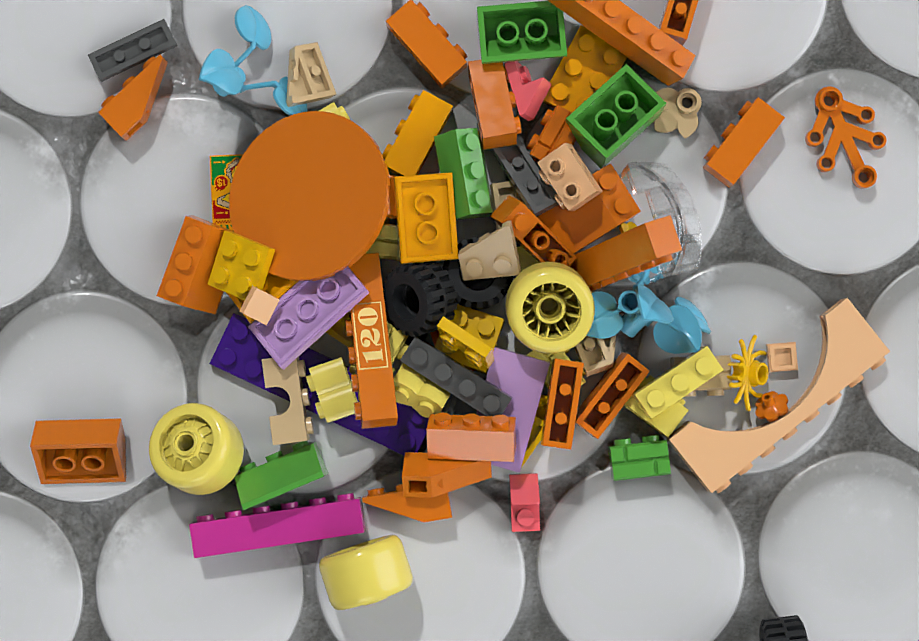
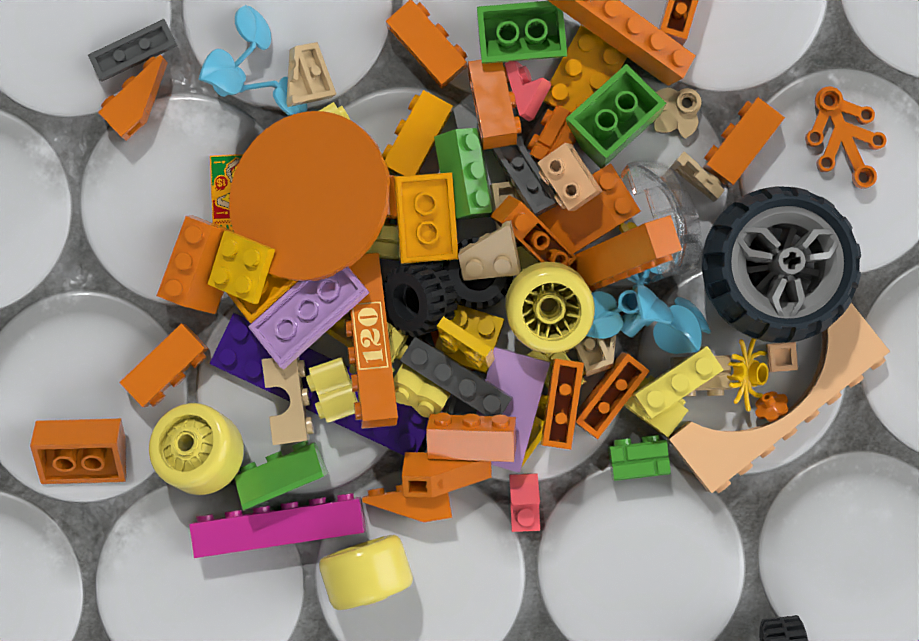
light nougat tile [239,286,280,326] -> none
none -> orange brick [119,323,209,407]
none -> tan wing [670,152,725,202]
none -> wheel [701,186,861,343]

